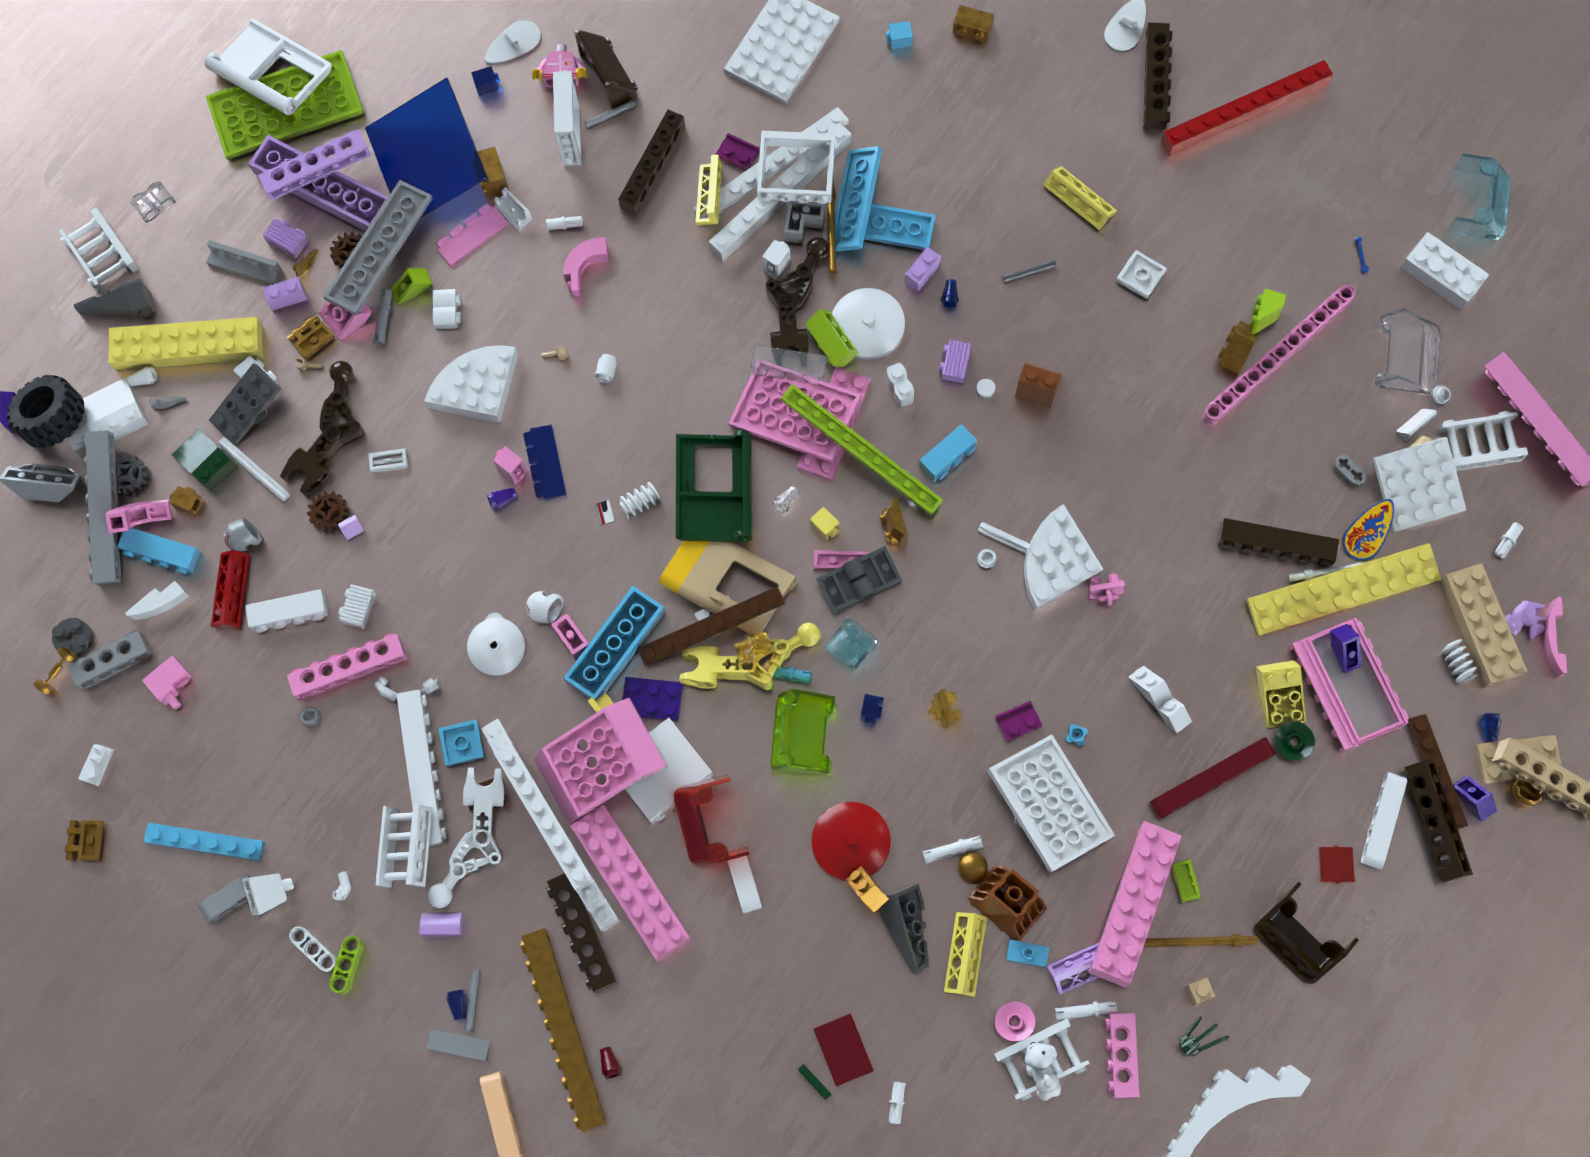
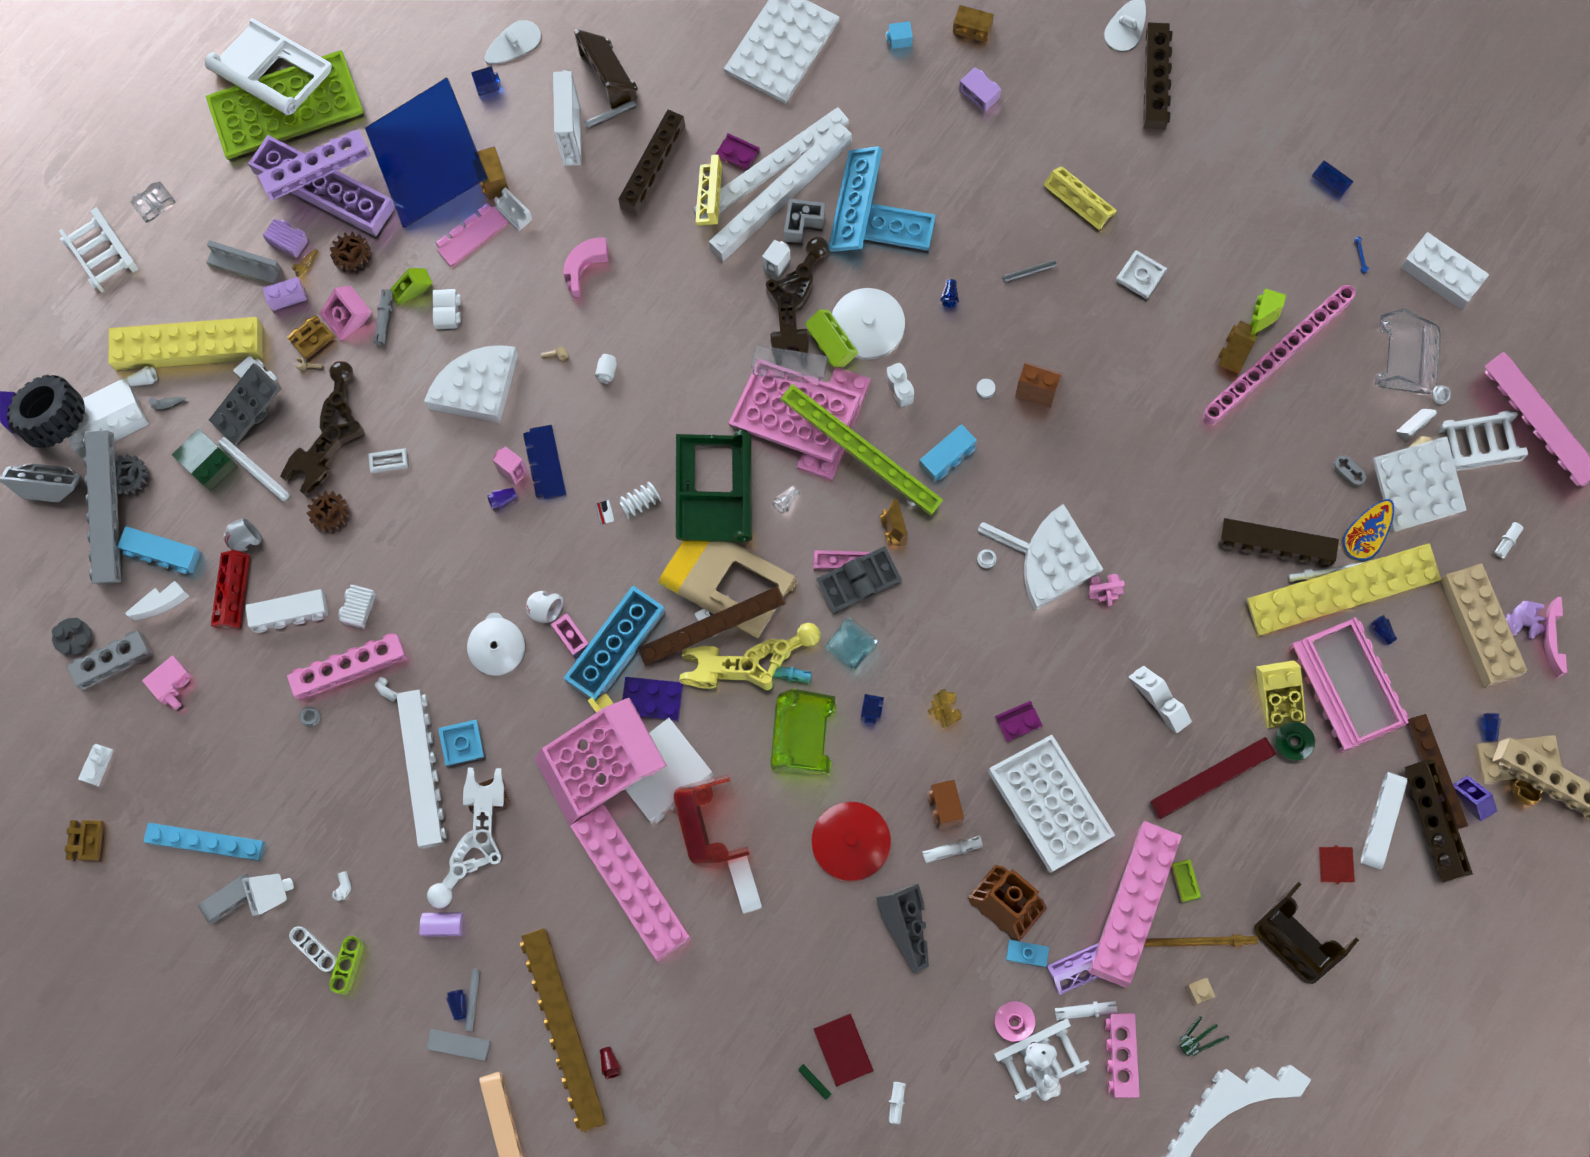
pearl gold wheel [34,646,77,695] -> none
dark grey wedge [74,279,156,317] -> none
bright pink arch [105,500,172,533] -> none
pearl gold brick [169,486,203,516] -> none
light grey plate [323,180,432,316] -> none
lavender tile [338,515,364,540] -> none
white fence [376,804,432,888] -> none
white plate [421,678,440,695] -> none
white arch [481,719,620,932] -> none
bright pink torso [531,44,588,87] -> none
white axle [546,216,584,231] -> none
dark brown brick [546,873,617,993] -> none
clear yellow hips [734,631,772,663] -> none
white window [757,131,835,204] -> none
light yellow brick [810,506,840,540] -> none
pearl gold bar [825,177,837,274] -> none
brick [846,866,889,912] -> none
lavender brick [905,247,941,292] -> none
lavender brick [939,339,972,384] -> none
light yellow fence [944,912,987,997] -> none
pearl gold hair [958,851,988,884] -> none
medium azure plate [1066,724,1088,746] -> none
red brick [1161,60,1333,156] -> none
dark purple slope [1330,624,1362,673] -> none
white piece [1441,639,1480,683] -> none
clear light blue windscreen [1448,153,1511,240] -> none
none -> dark orange brick [927,780,964,830]
none -> lavender brick [959,67,1001,112]
none -> clear blue plate [1312,160,1354,197]
none -> clear blue cone [1371,615,1398,645]

